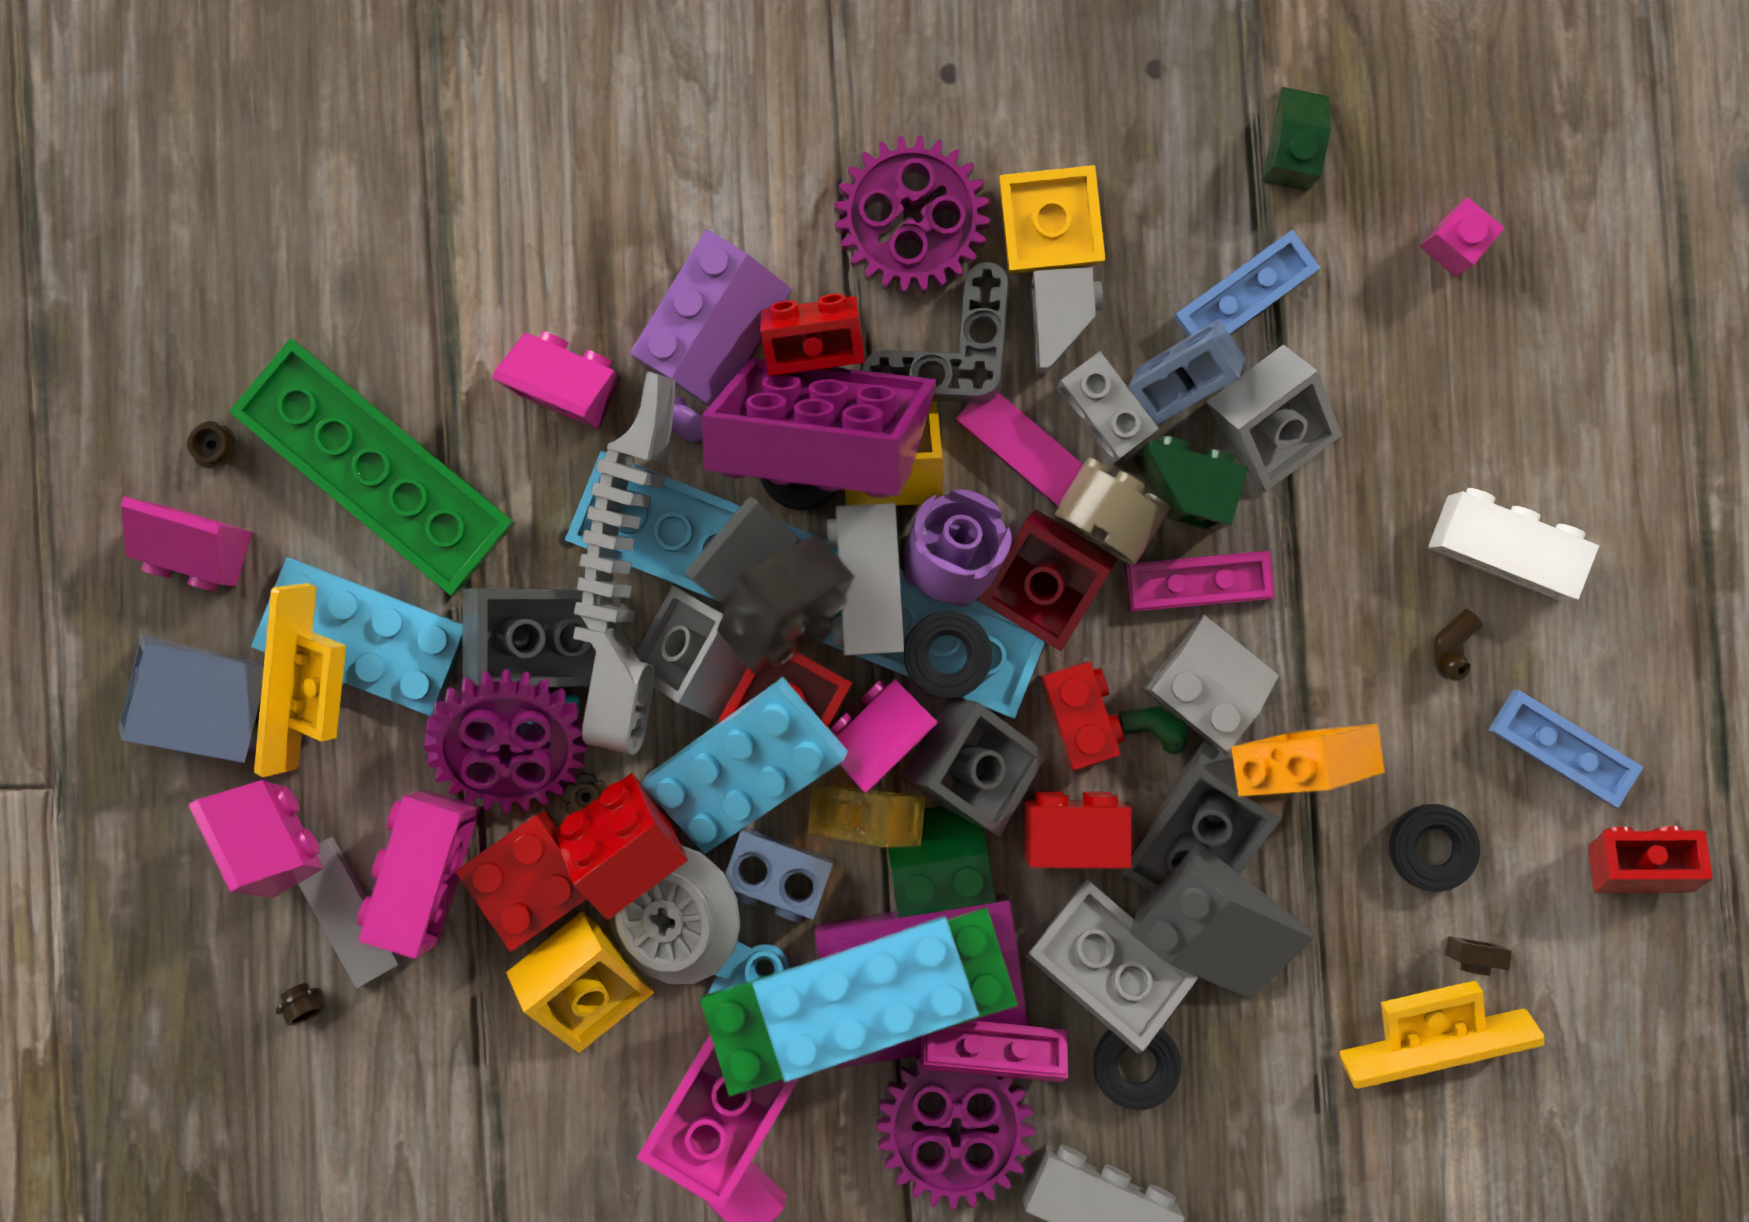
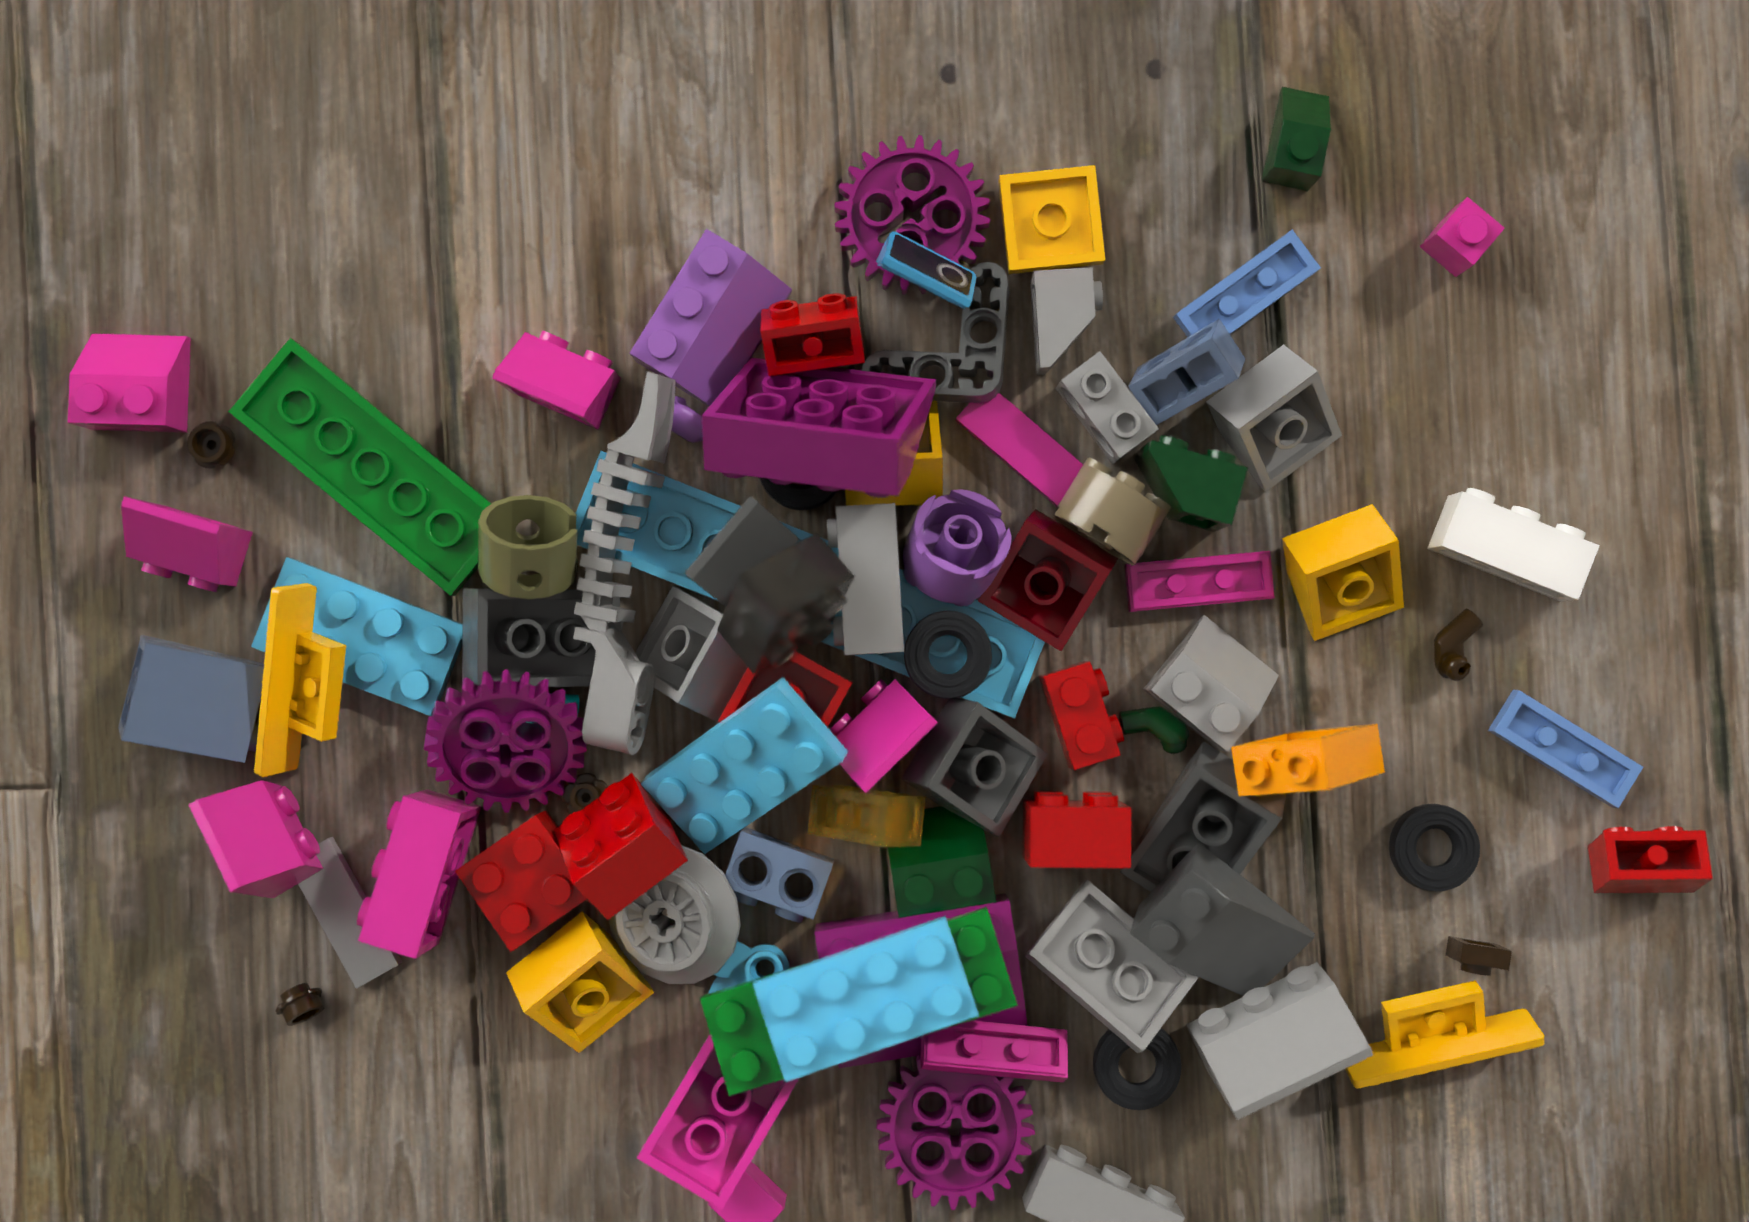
none -> dark pink slope [68,334,191,433]
none -> olive piece [478,495,578,599]
none -> slope [876,231,976,309]
none -> light grey slope [1186,962,1373,1120]
none -> yellow slope [1282,504,1404,641]

